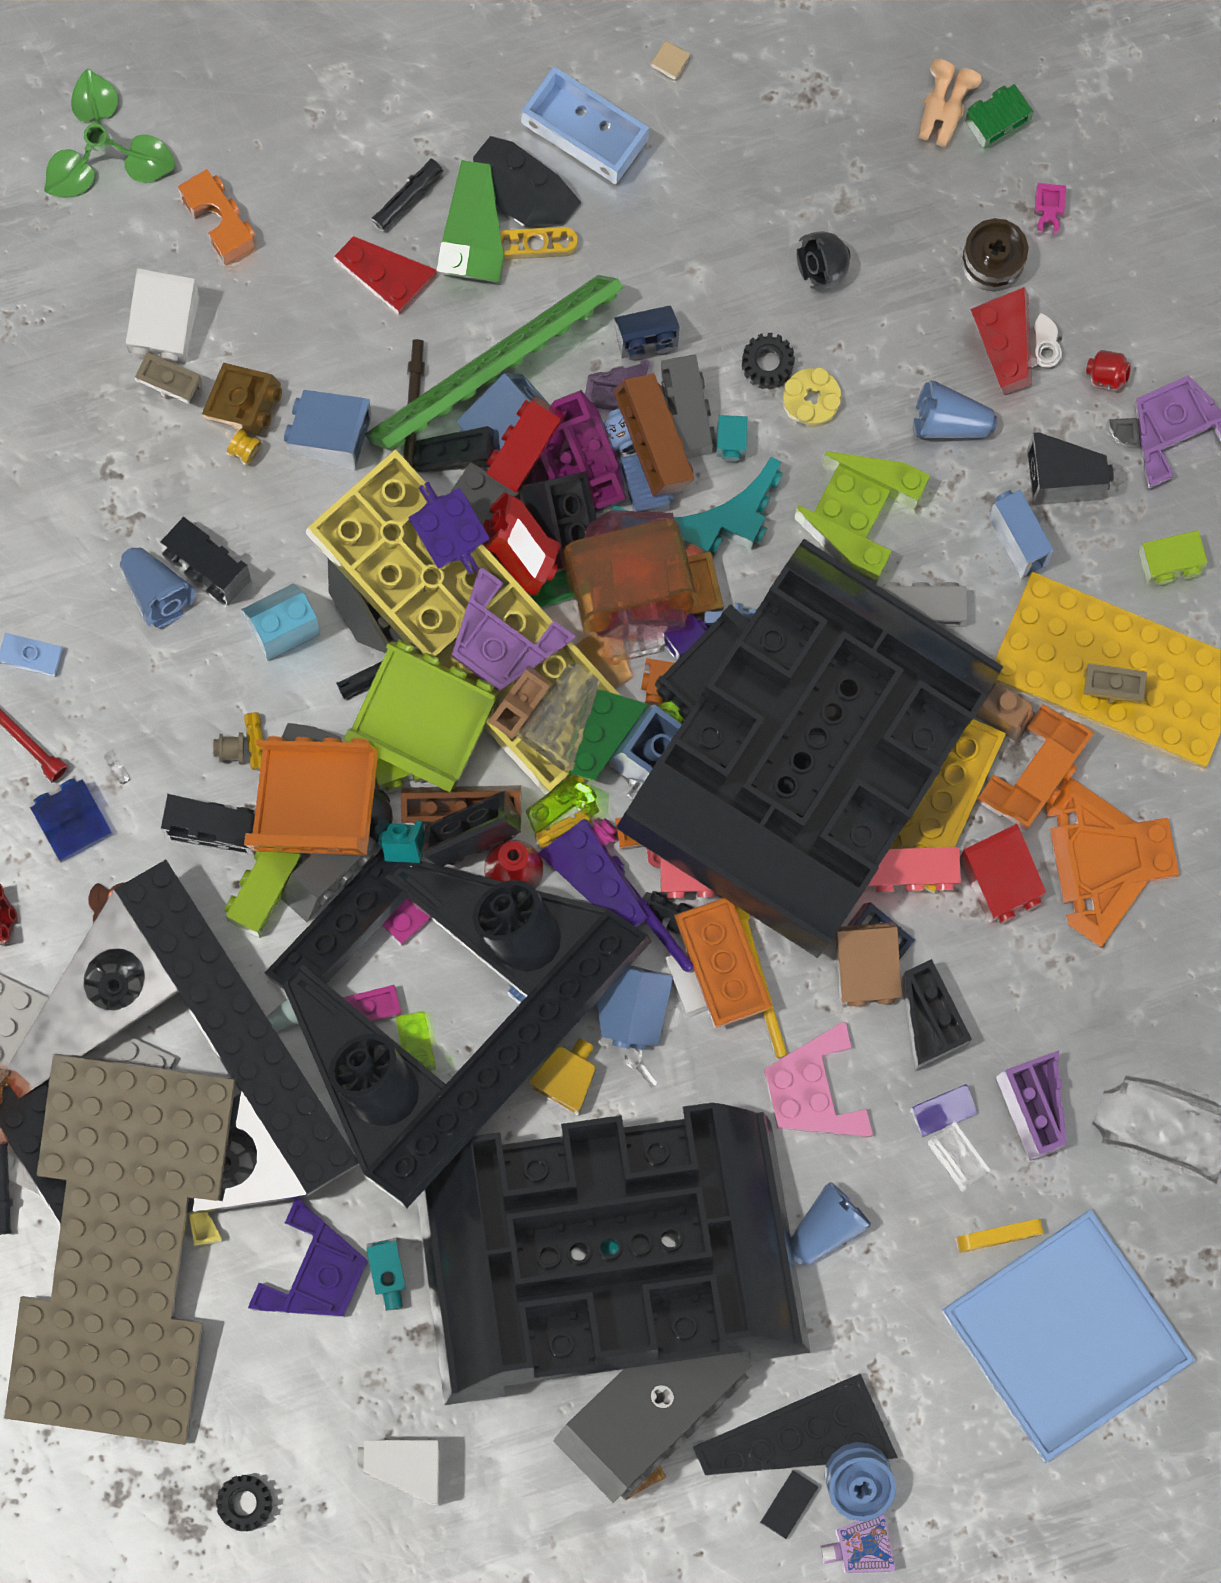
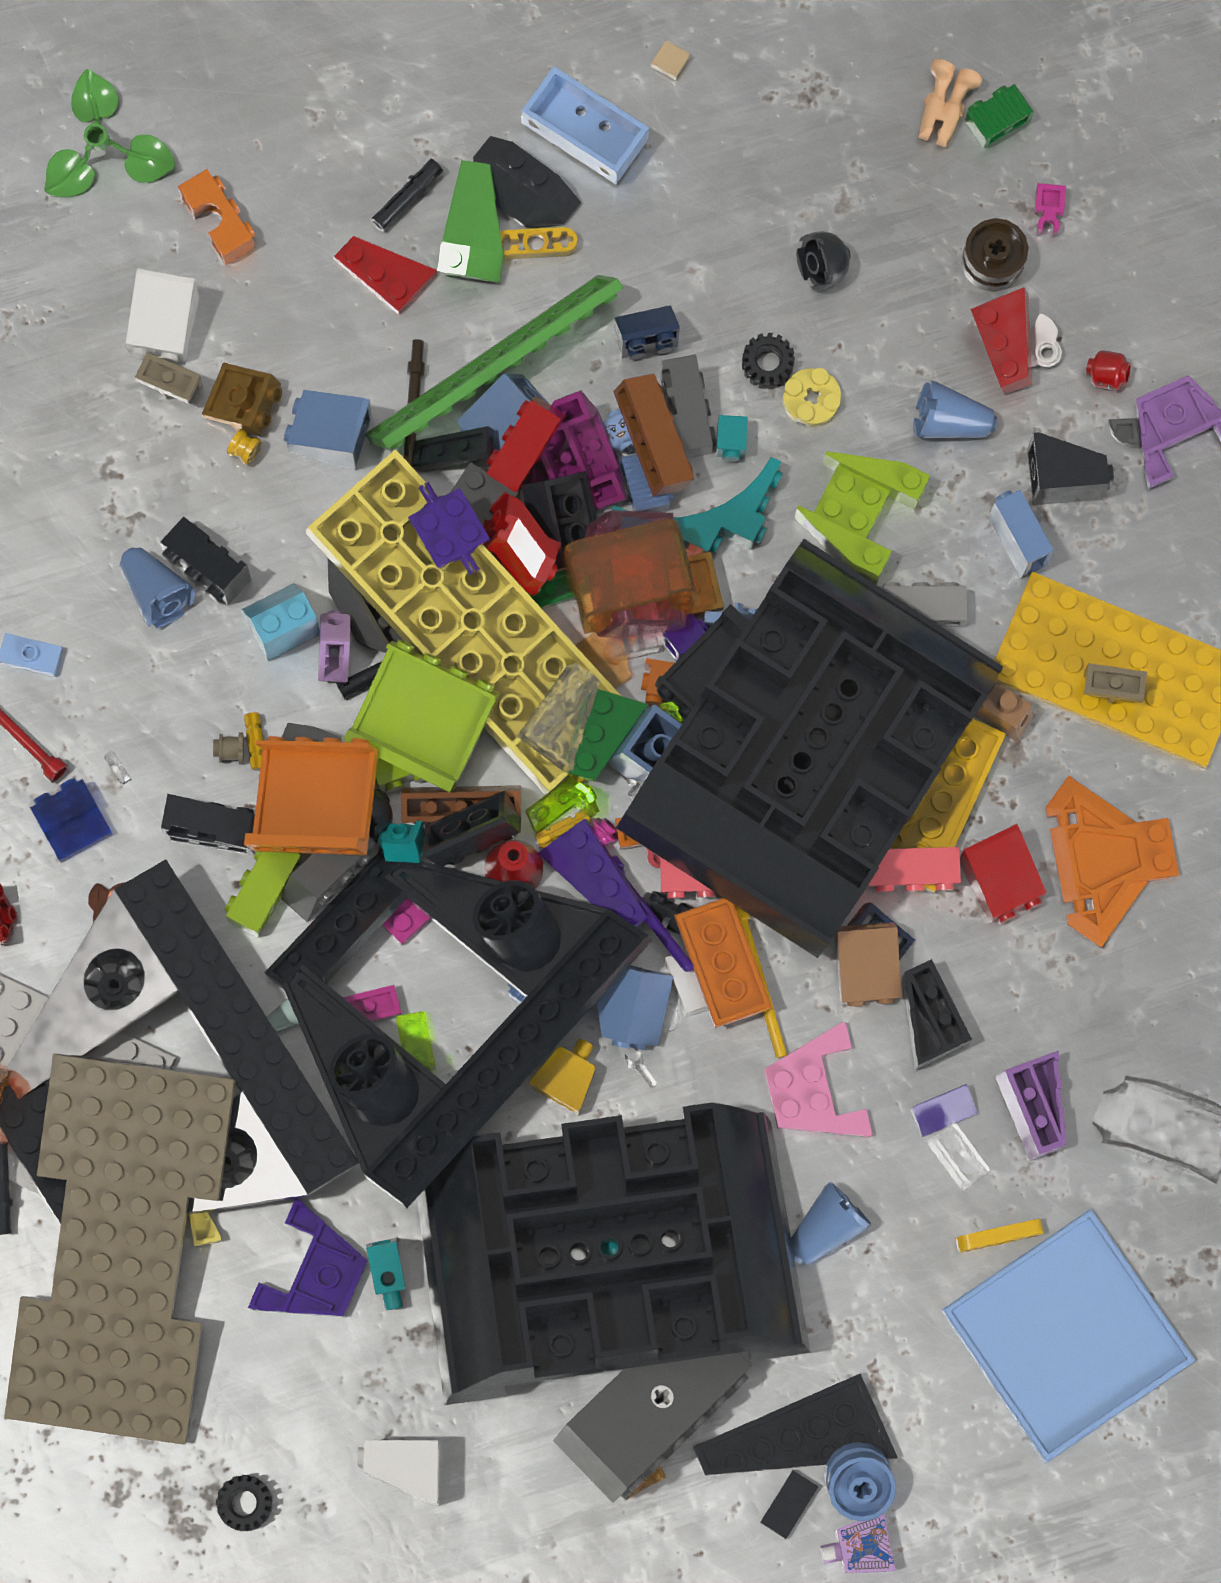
medium lavender wing [451,567,575,692] -> none
medium nougat brick [488,666,552,739] -> none
clear purple wing [585,360,649,410] -> none
orange bracket [976,704,1094,831] -> none
lime brick [1138,530,1208,585] -> none
none -> lavender torso [318,610,350,682]

